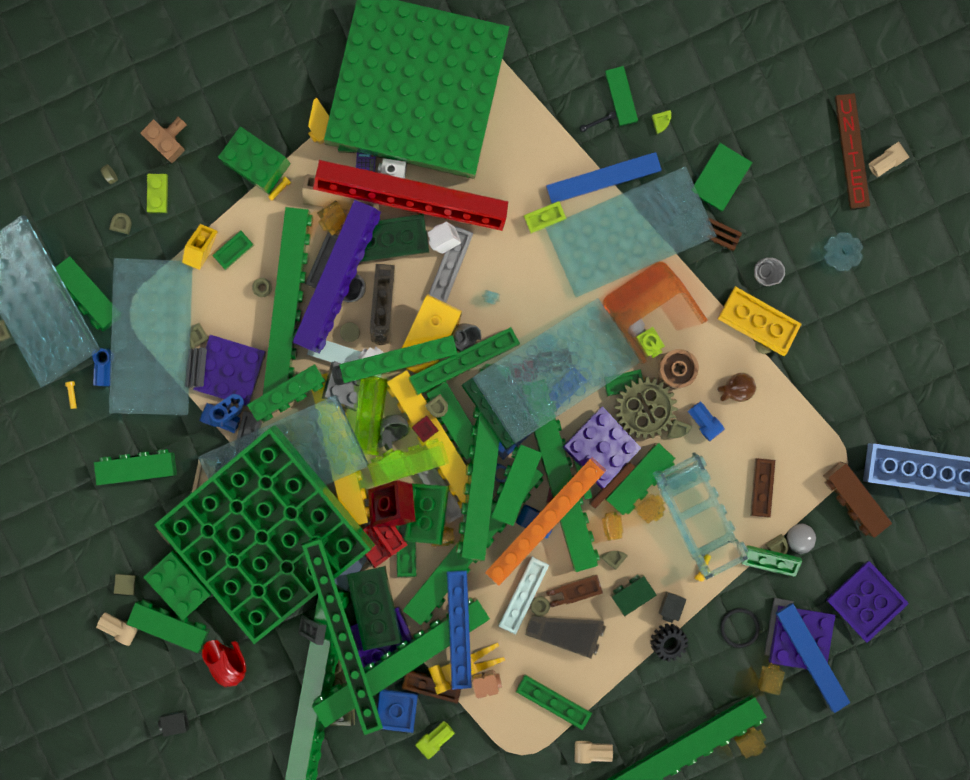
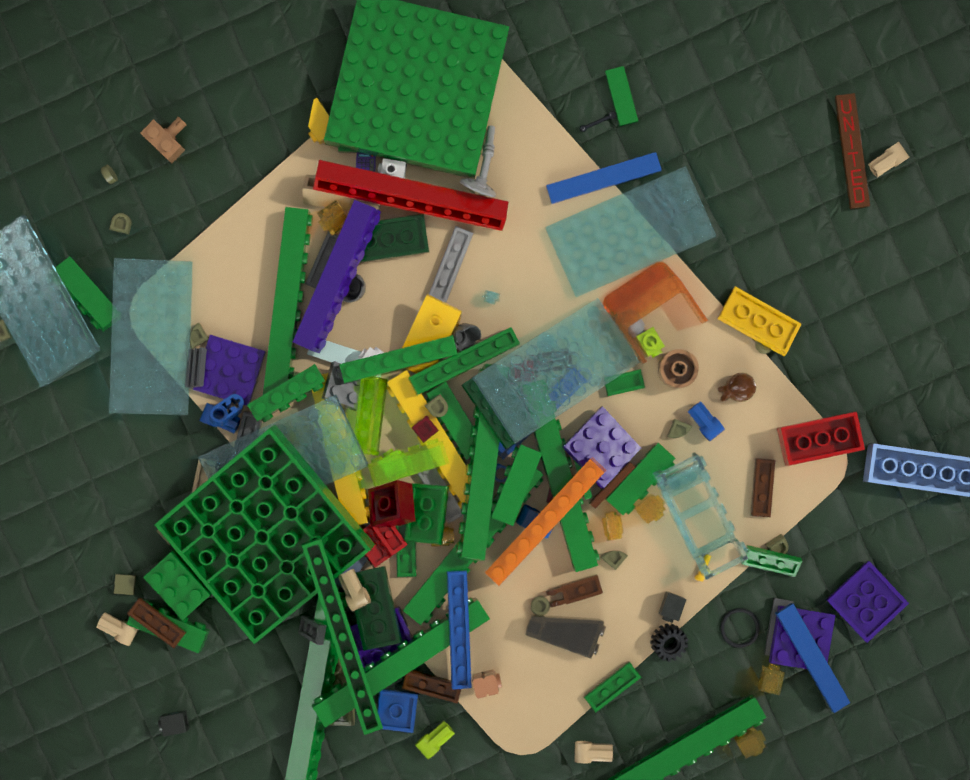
yellow piece [65,381,77,409] -> none
blue piece [92,348,114,386] -> none
green brick [94,449,177,485] -> none
lime plate [147,174,168,213] -> none
yellow slope [182,224,218,270] -> none
red hair [201,640,246,687] -> none
green tile [212,230,254,270] -> none
green brick [218,126,291,194] -> none
olive plate [252,278,272,297] -> none
yellow piece [268,176,291,201] -> none
olive tile [340,322,360,342] -> none
clear smoke slope [370,264,396,345] -> none
dark grey piece [378,414,409,451] -> none
white brick [428,221,461,254] -> none
yellow flag [428,643,505,695] -> none
light aqua tile [498,556,549,635] -> none
green tile [515,674,592,730] -> none
lime plate [524,201,566,234] -> none
dark green brick [610,574,657,617] -> none
olive gear [614,376,678,439] -> none
lime tile [652,110,671,134] -> none
green tile [690,143,753,212] -> none
reddish brown tile [699,217,742,251] -> none
light grey hair [754,257,785,286] -> none
light grey hair [787,523,816,554] -> none
reddish brown brick [823,461,892,538] -> none
clear light blue plant [824,232,863,271] -> none
none -> reddish brown tile [127,598,186,648]
none -> tan piece [338,569,371,611]
none -> light grey dish [460,126,496,197]
none -> green tile [583,661,641,713]
none -> red brick [777,412,865,466]

